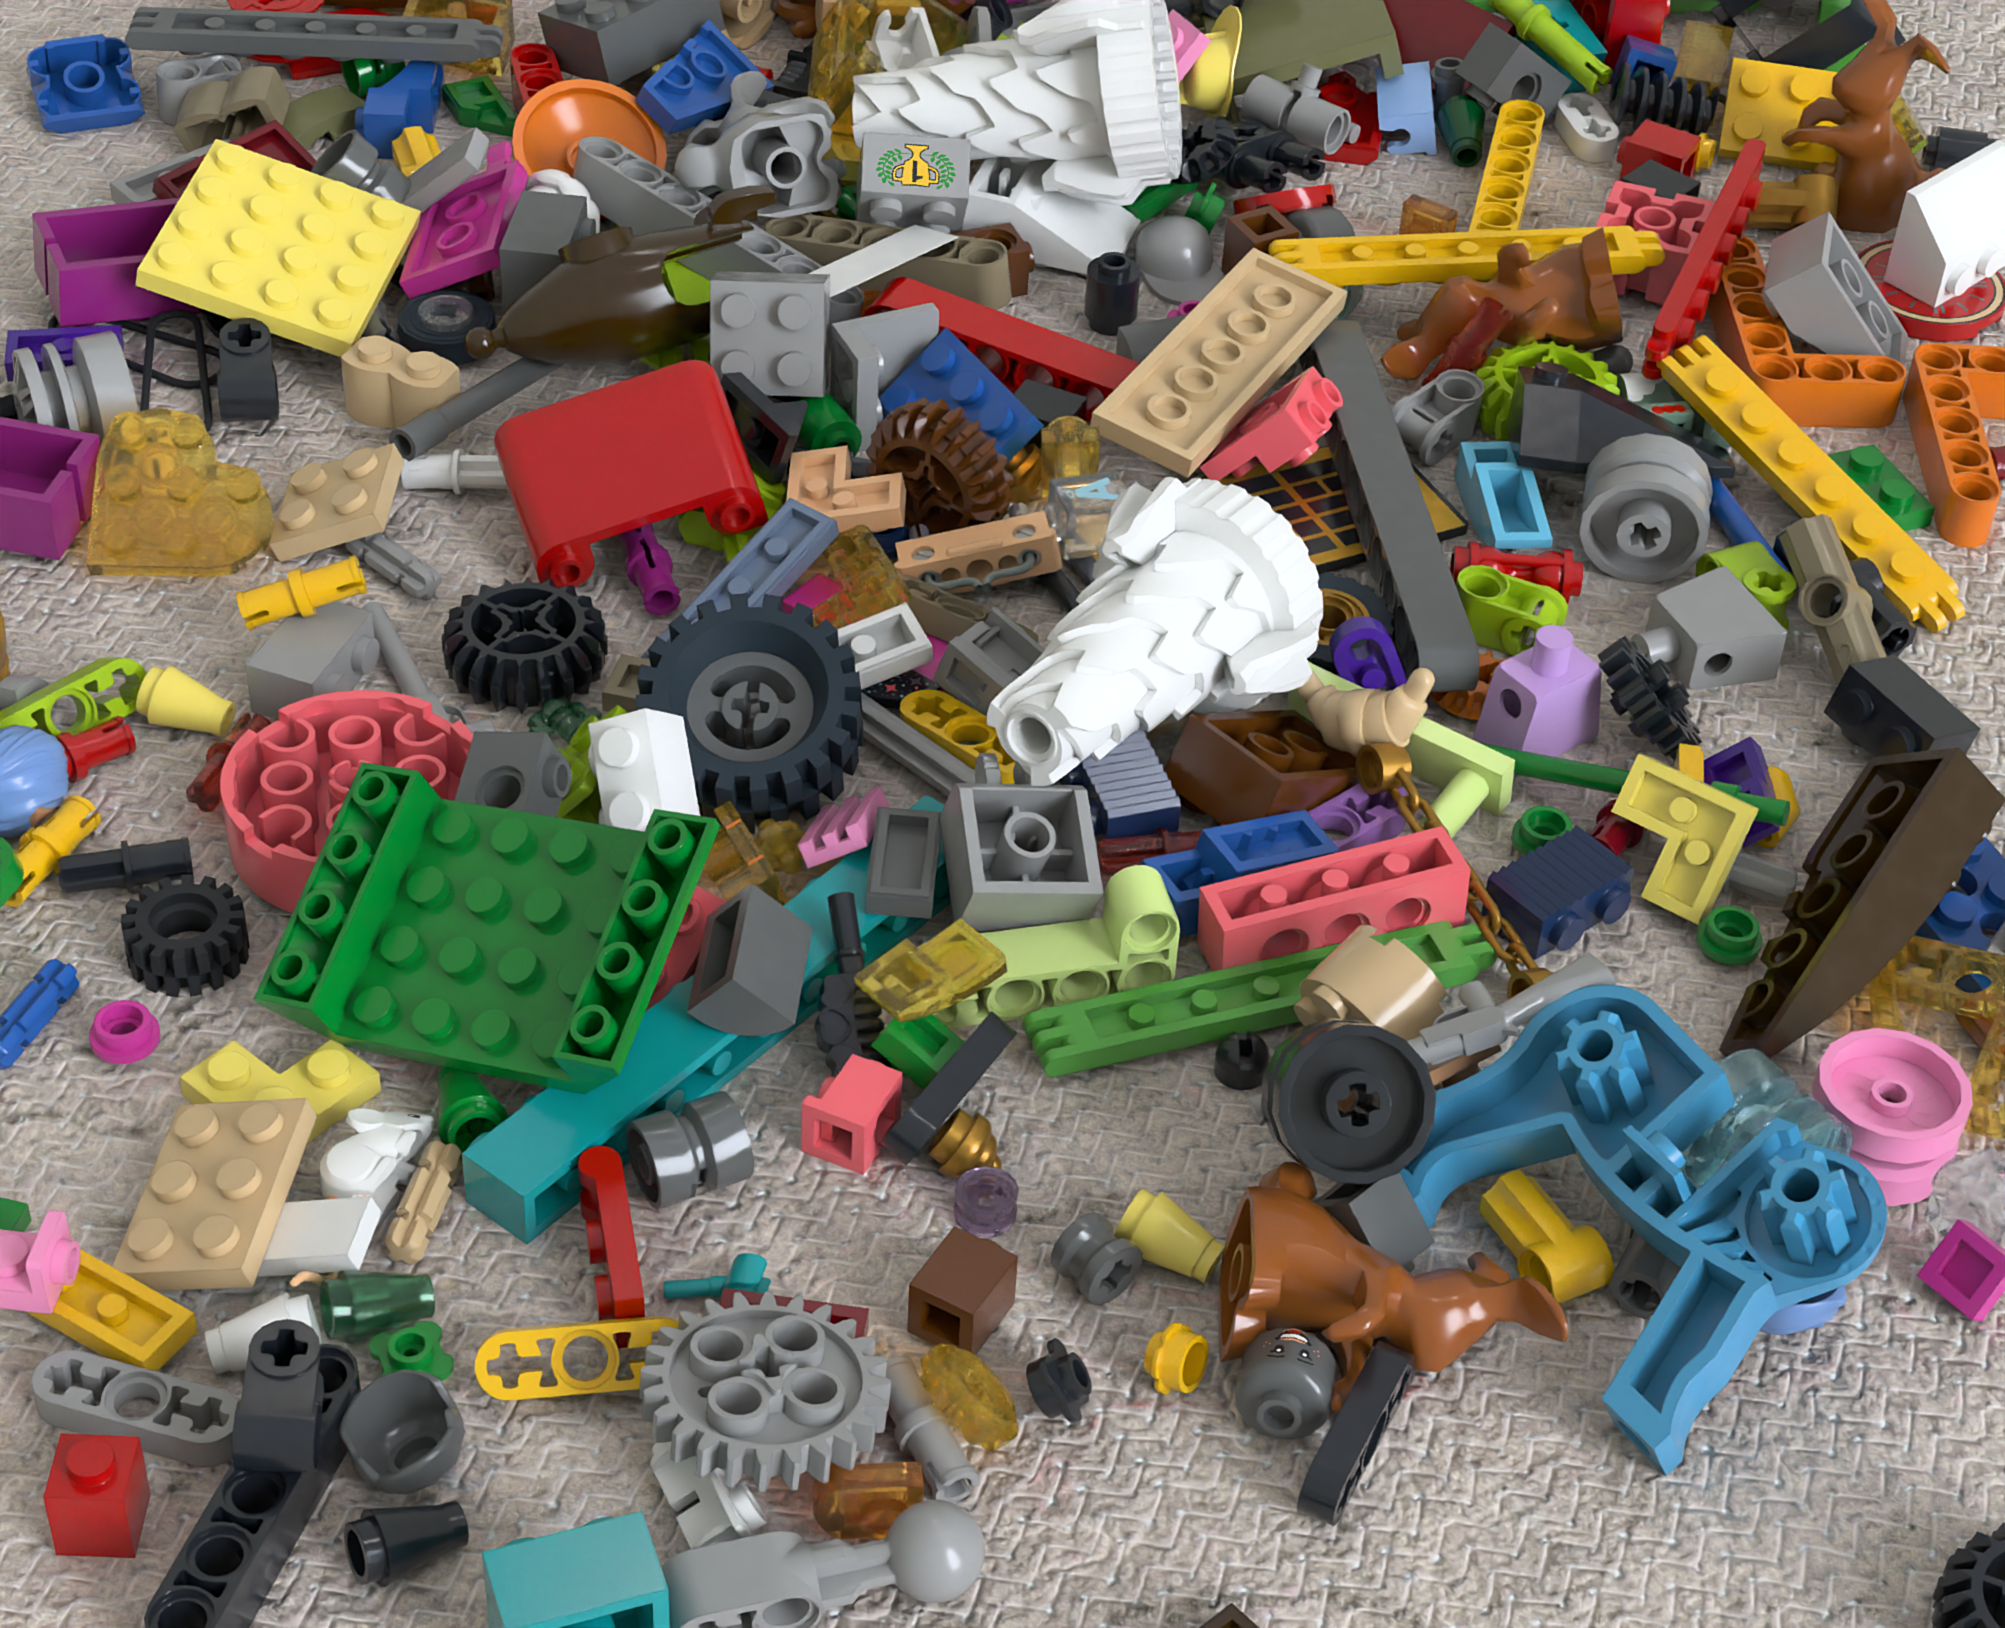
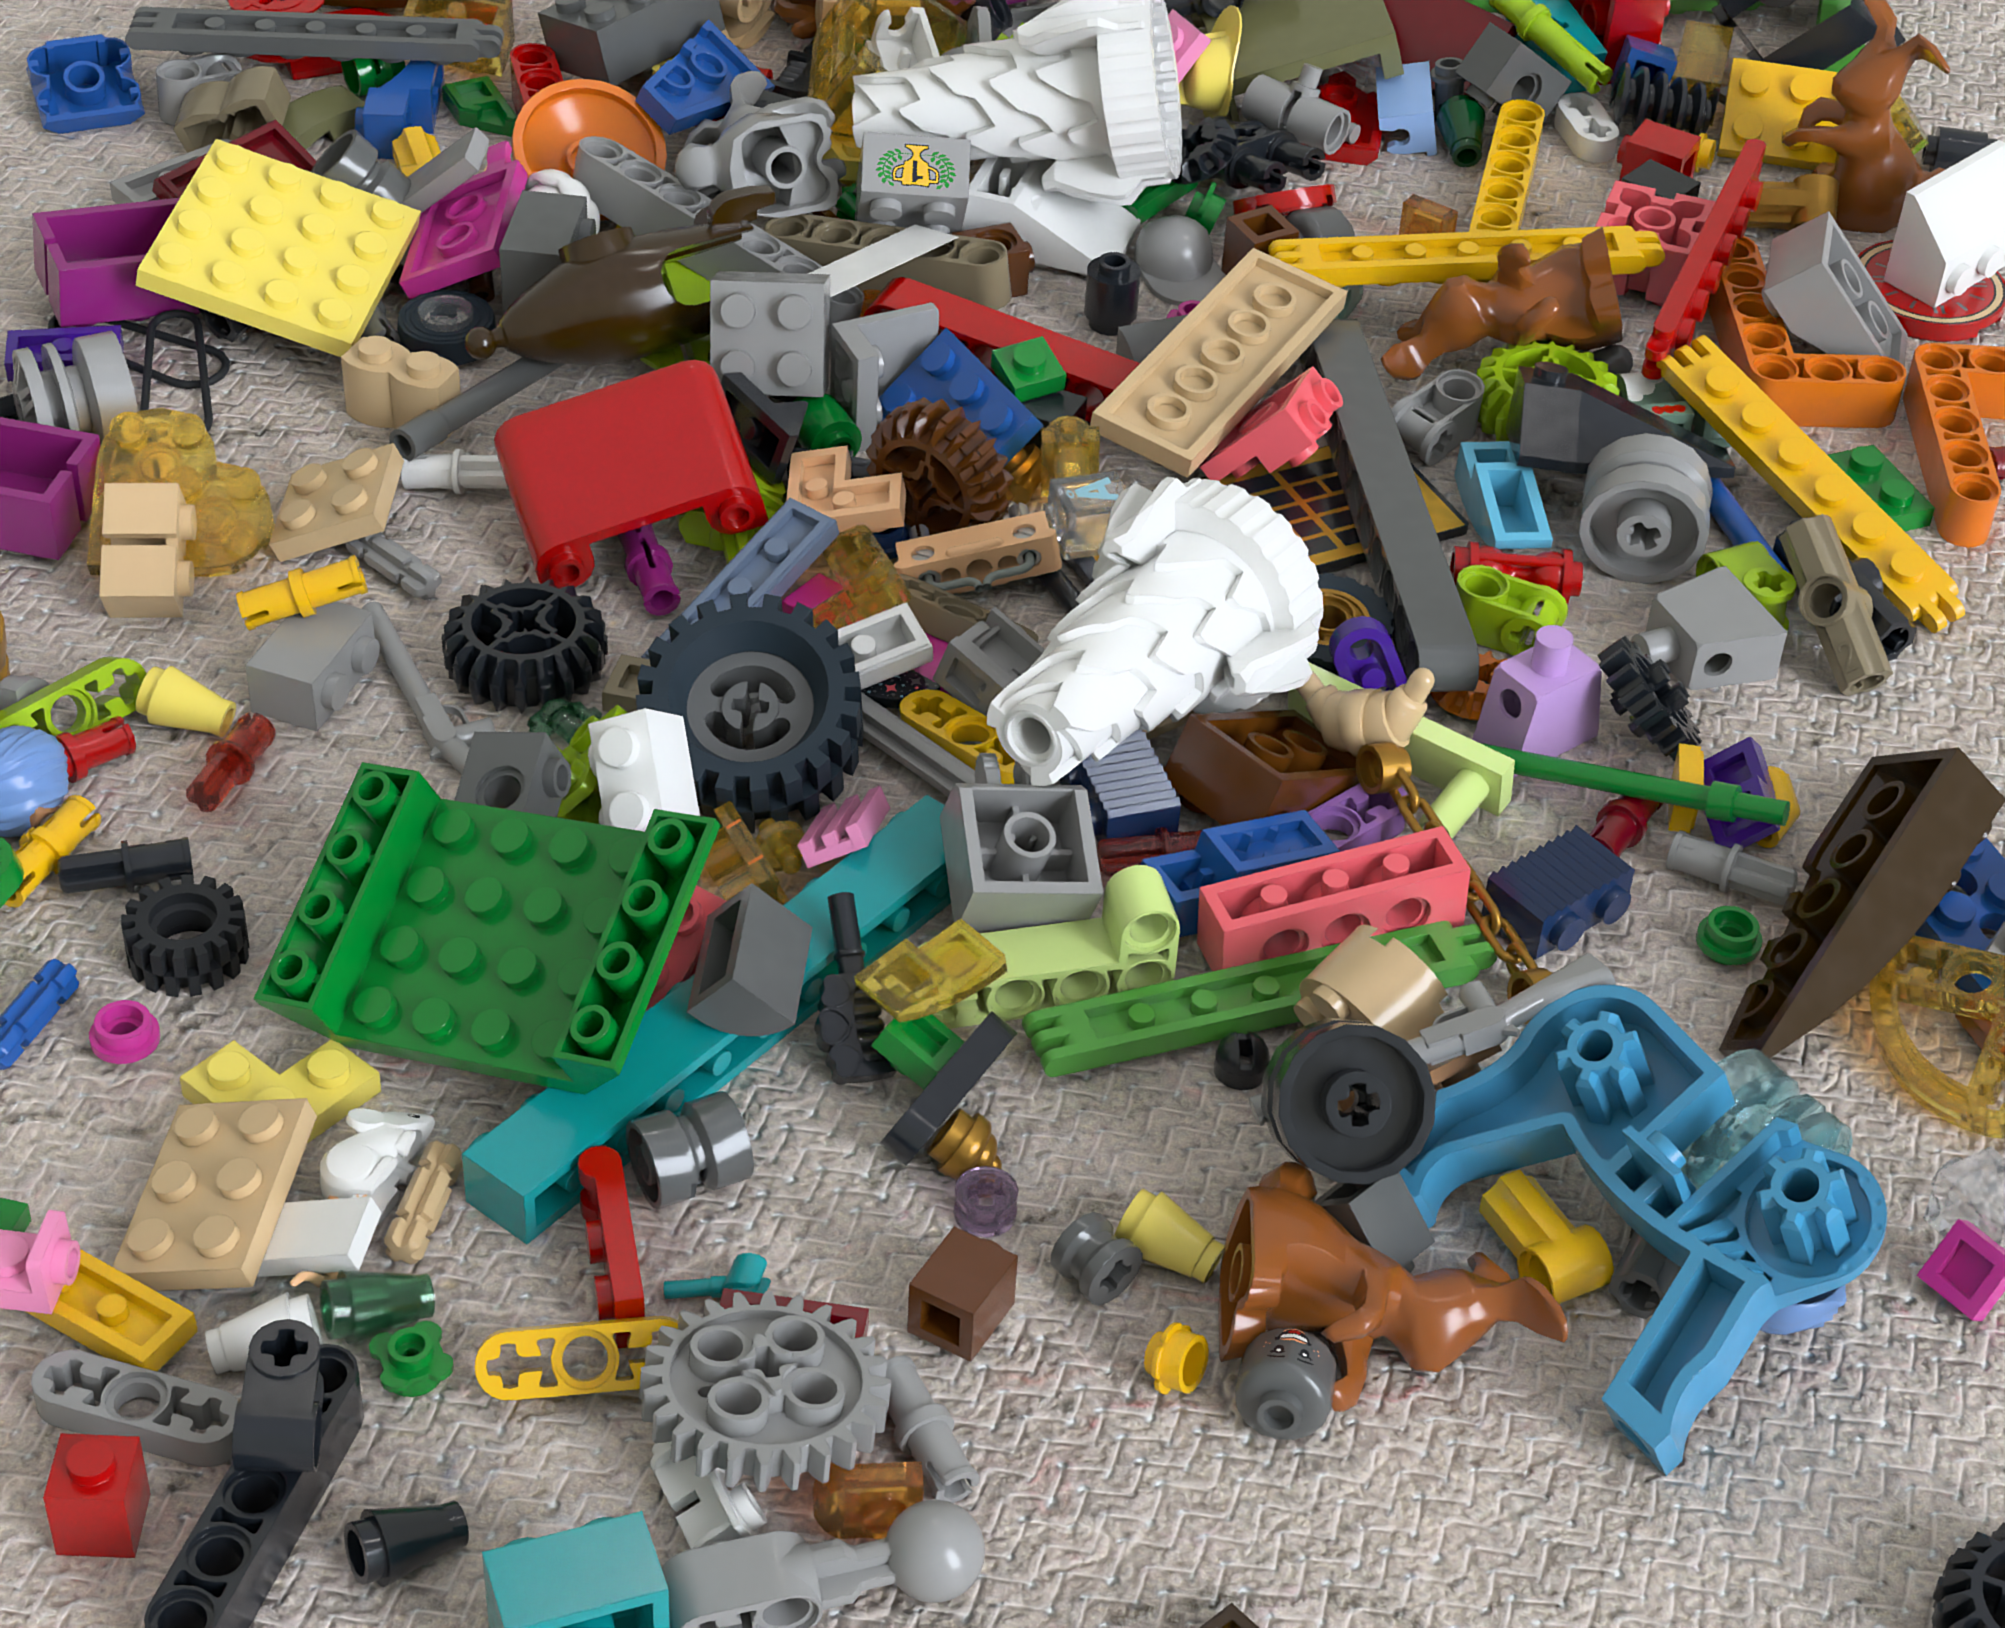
black piece [217,318,279,422] -> none
coral brick [220,690,473,913] -> none
dark grey hair [339,1369,465,1495] -> none
green cone [437,1067,508,1156] -> none
coral brick [801,1054,903,1175] -> none
dark grey tile [865,807,941,919] -> none
clear yellow gear [920,1343,1019,1452] -> none
black plate [1026,1338,1092,1423] -> none
black beam [1297,1341,1416,1526] -> none
clear red pin [1421,297,1513,387] -> none
green plate [1511,806,1573,857] -> none
light yellow plate [1611,754,1759,925] -> none
bright pink wheel [1800,1028,1973,1206] -> none
black brick [1824,655,1981,757] -> none
none -> tan piece [99,483,197,618]
none -> green plate [991,336,1066,402]

